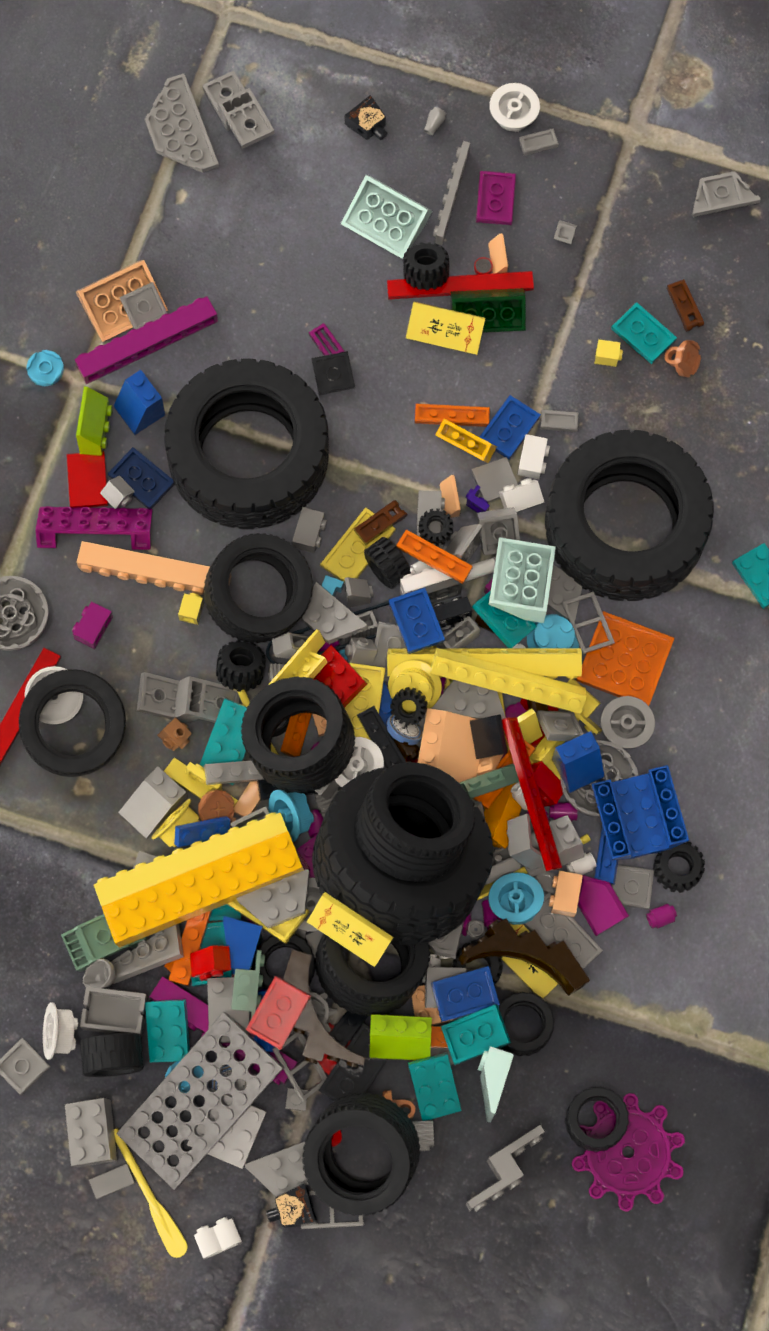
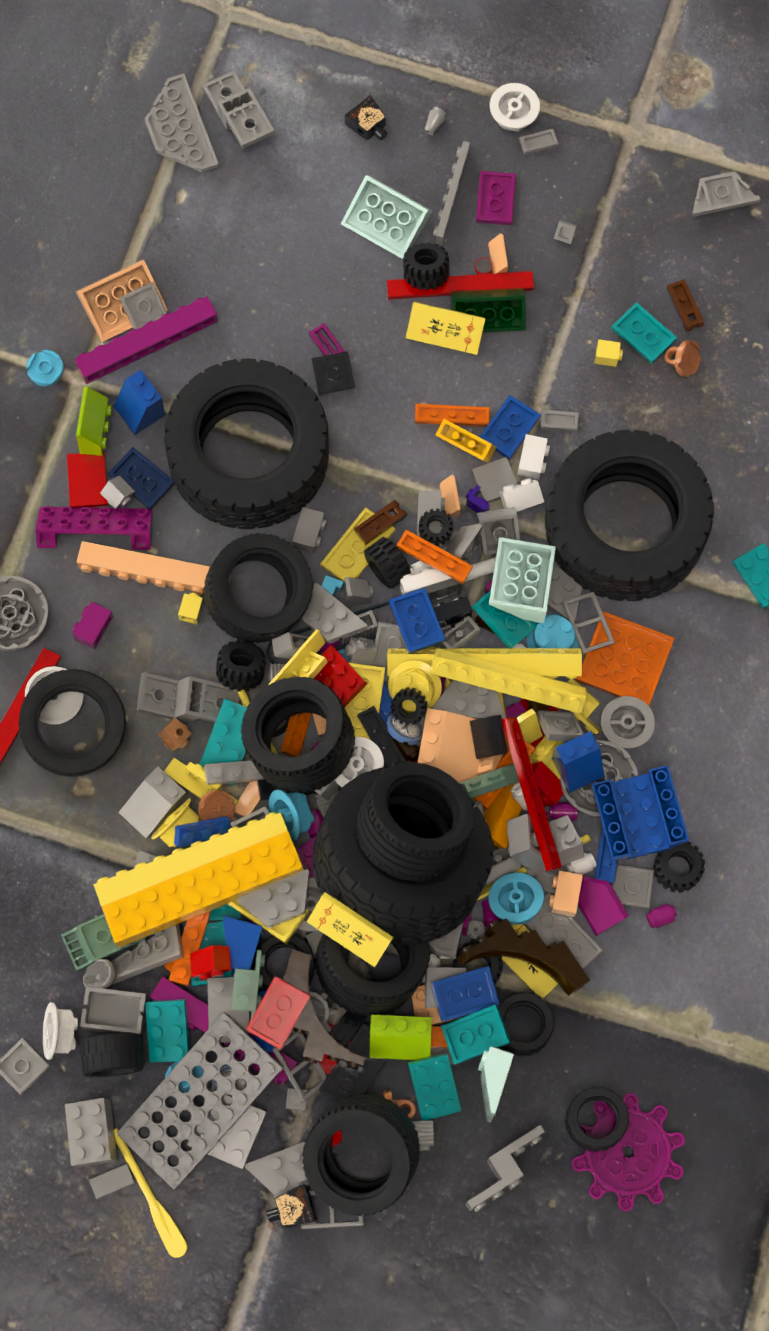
white brick [194,1217,242,1259] -> none

